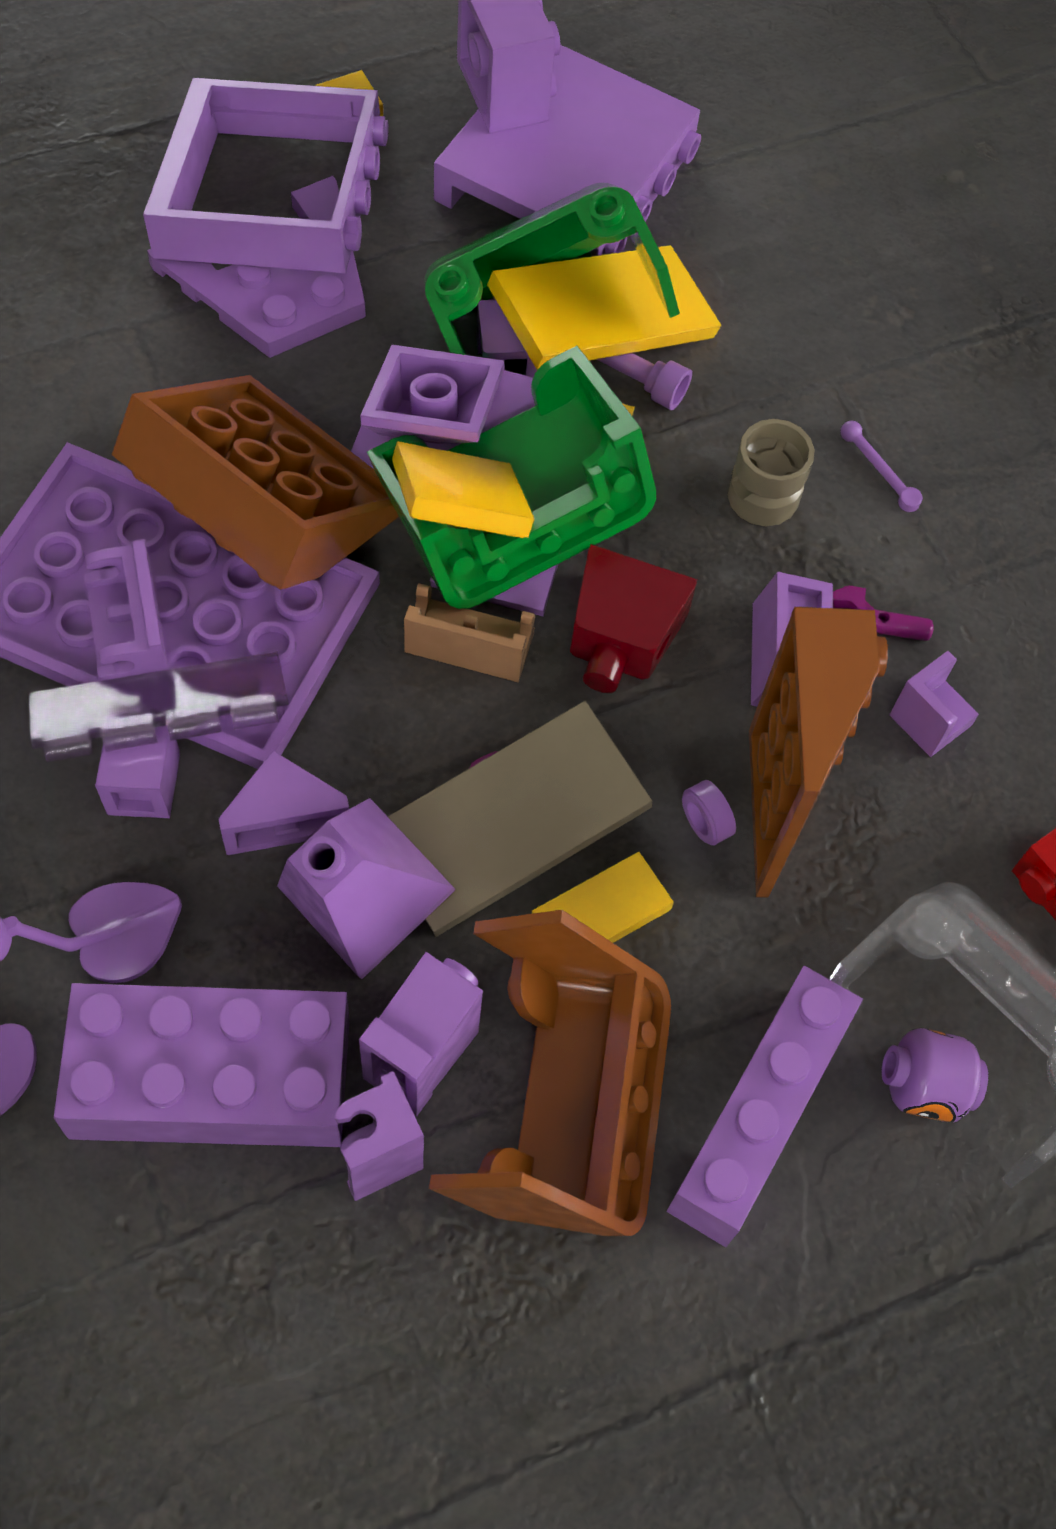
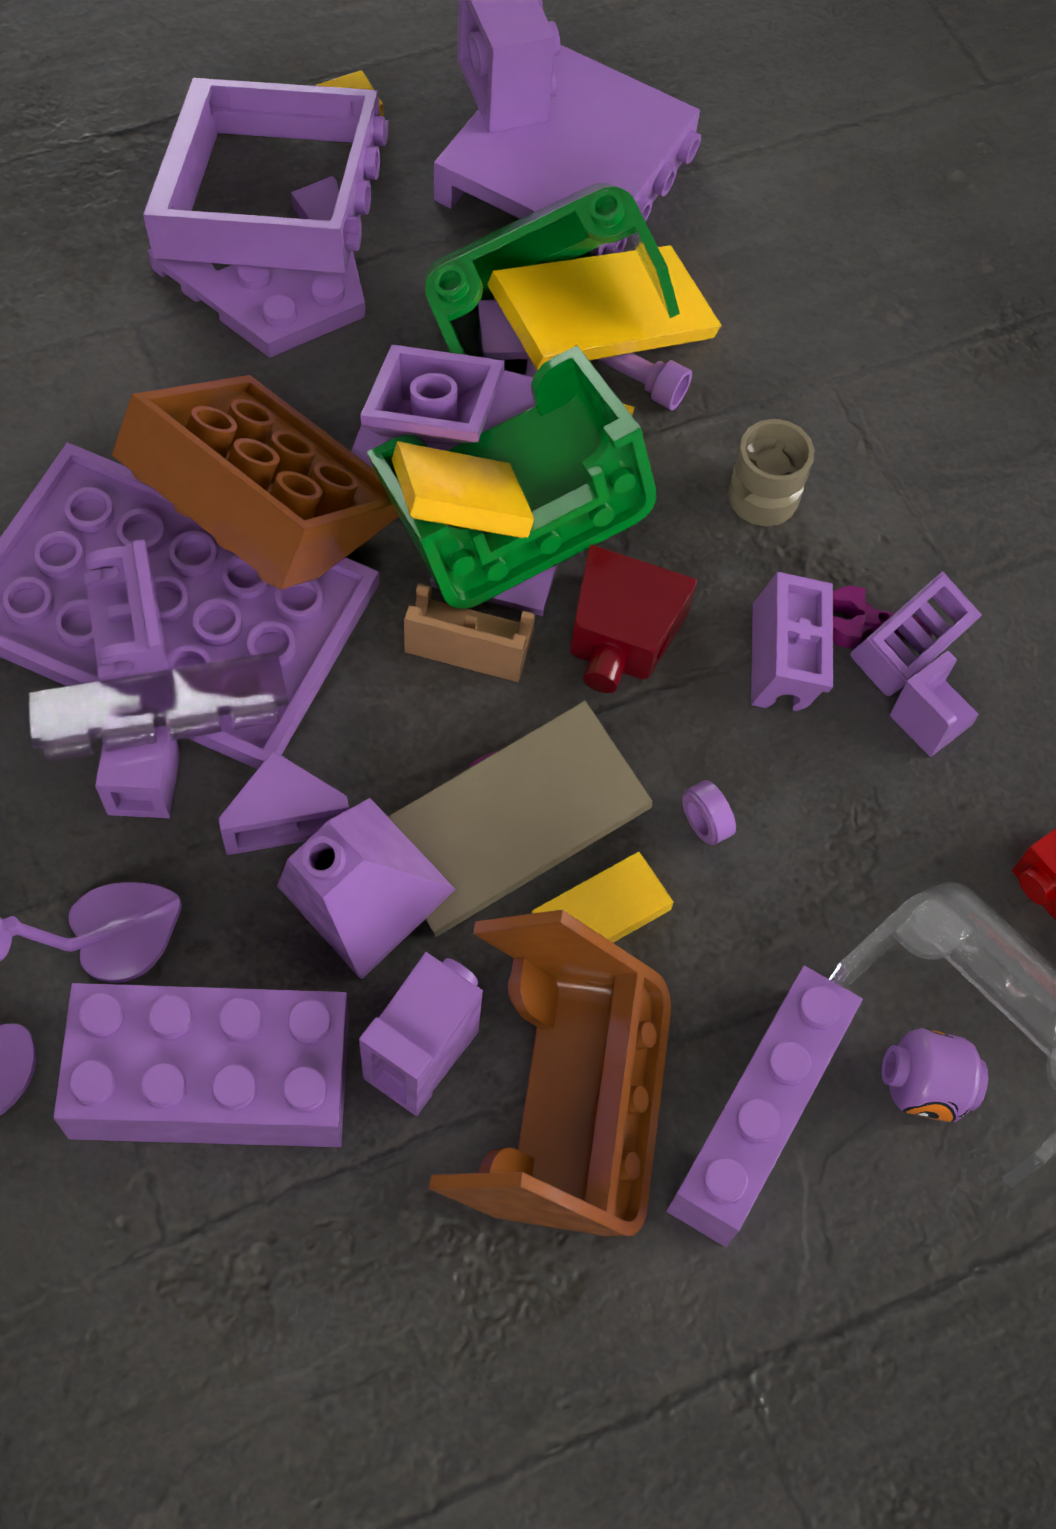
medium lavender hinge [335,1071,424,1201] -> none
dark orange slope [749,606,888,897] -> none
medium lavender hinge [841,420,923,512] -> none
none -> medium lavender slope [850,571,982,696]

